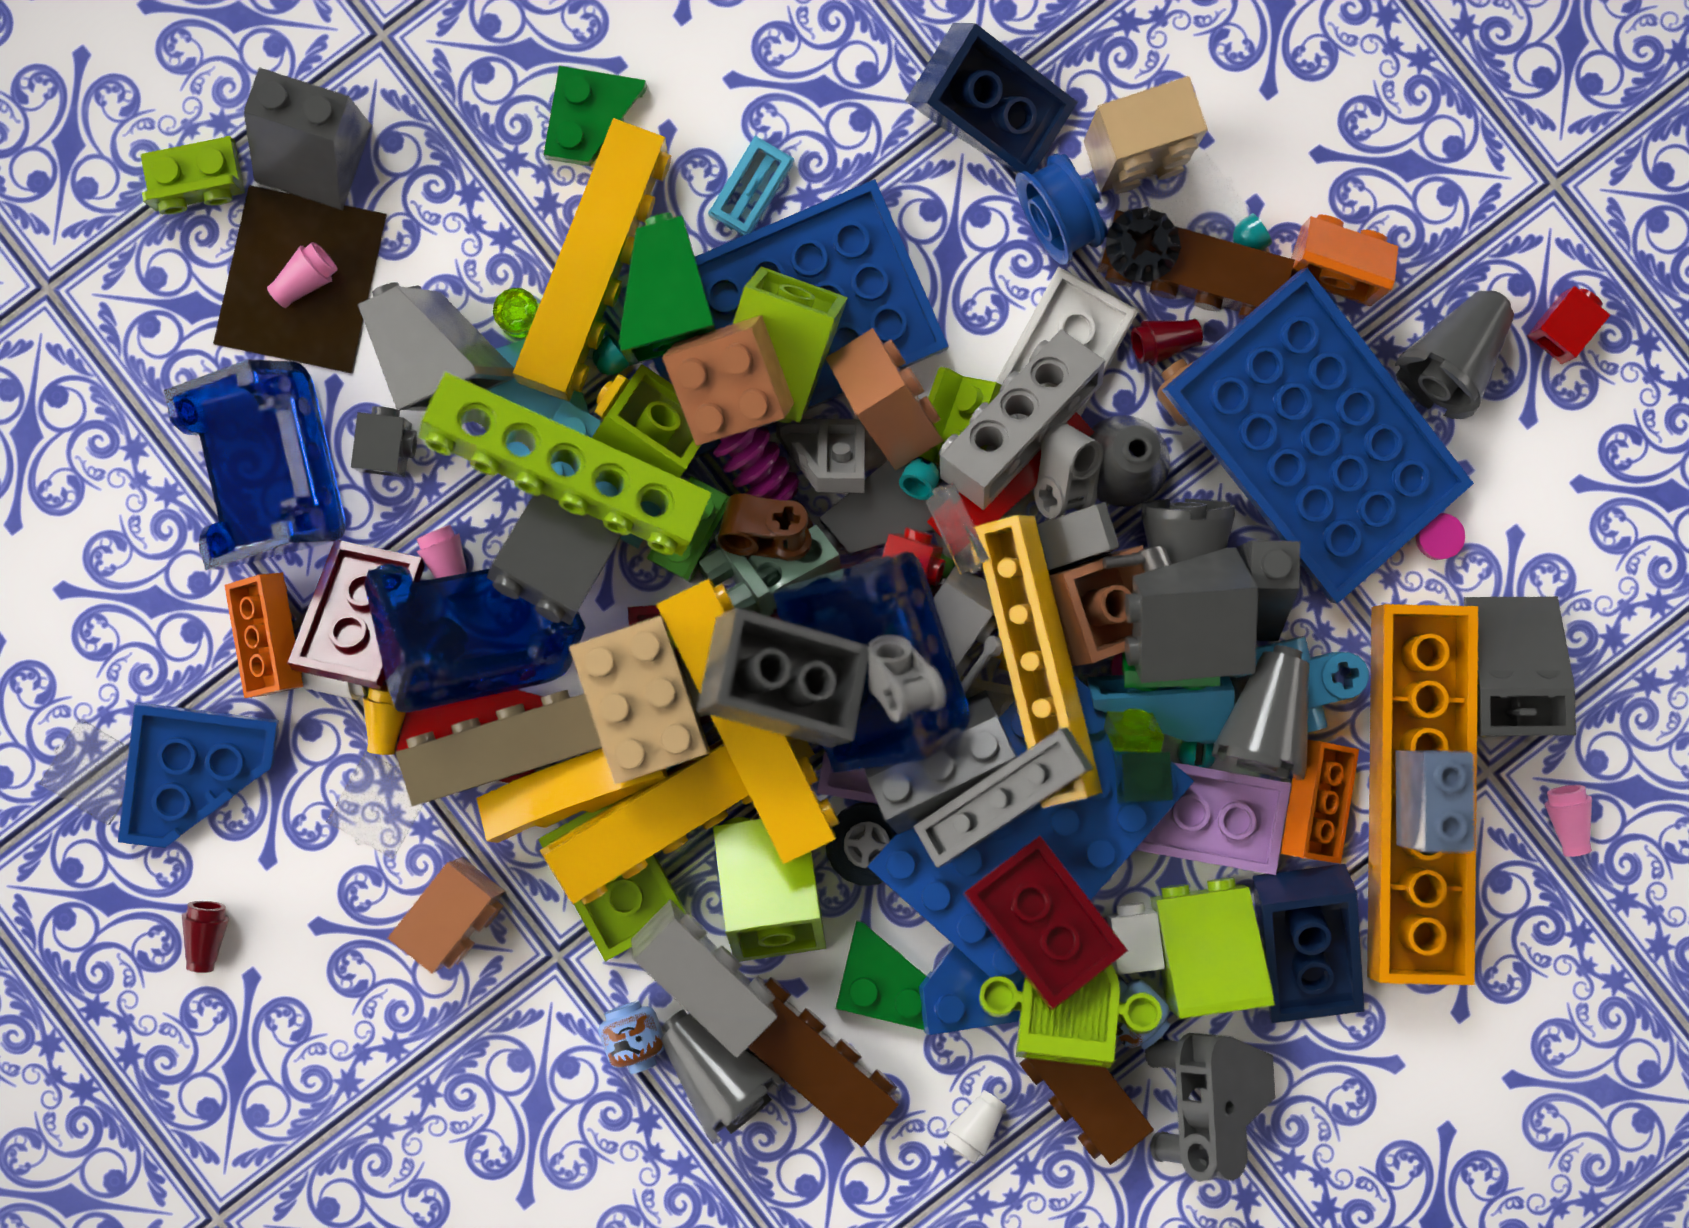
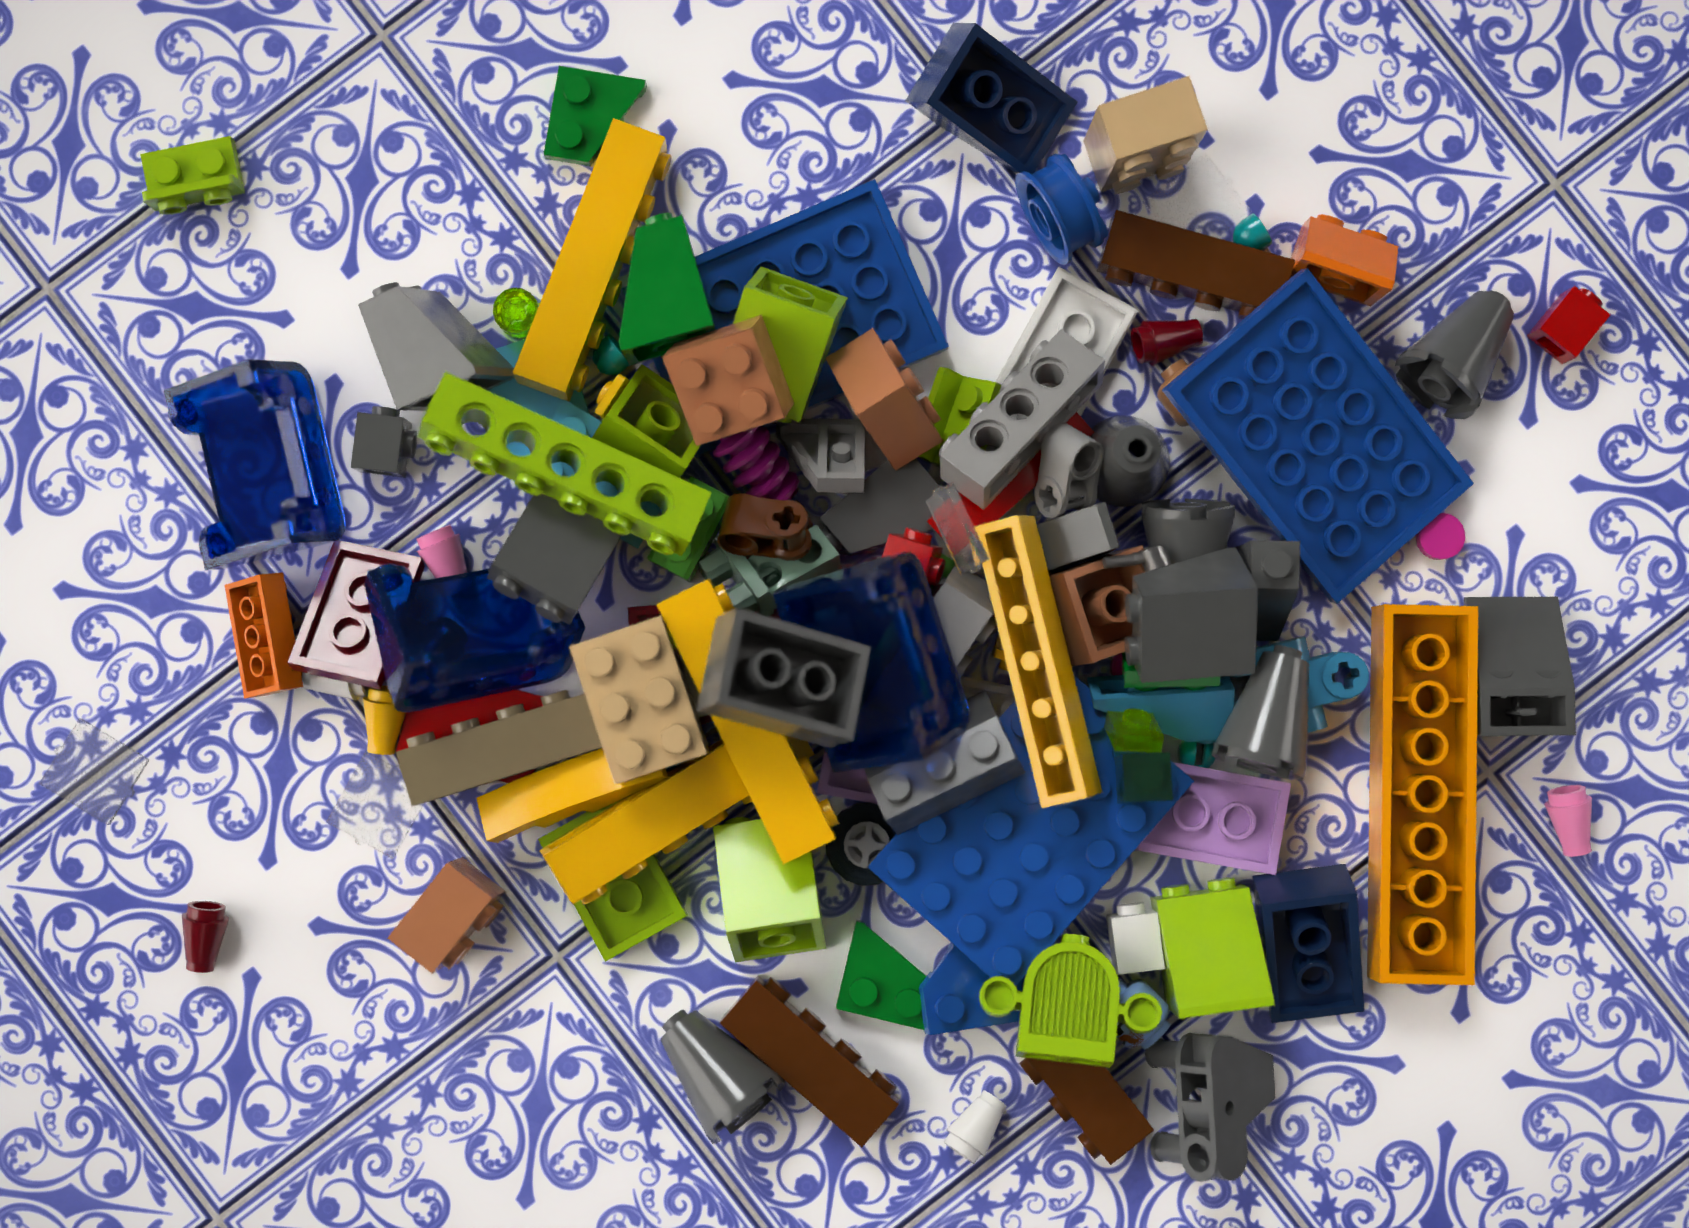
blue plate [118,702,279,848] -> none
dark brown piece [213,185,387,373] -> none
dark grey slope [244,67,372,210] -> none
bright pink cone [267,242,337,308] -> none
light blue head [598,1000,664,1074] -> none
light grey wedge [631,899,777,1058] -> none
medium azure tile [708,136,795,236] -> none
light grey piece [868,635,945,721] -> none
teal hinge [899,459,940,500] -> none
plate [913,727,1093,868] -> none
light grey hinge [943,636,1003,713] -> none
dark red plate [963,835,1128,1010] -> none
black gear [1106,206,1181,282] -> none
orange piece [1281,740,1359,864] -> none
sand blue panel [1396,751,1475,852] -> none

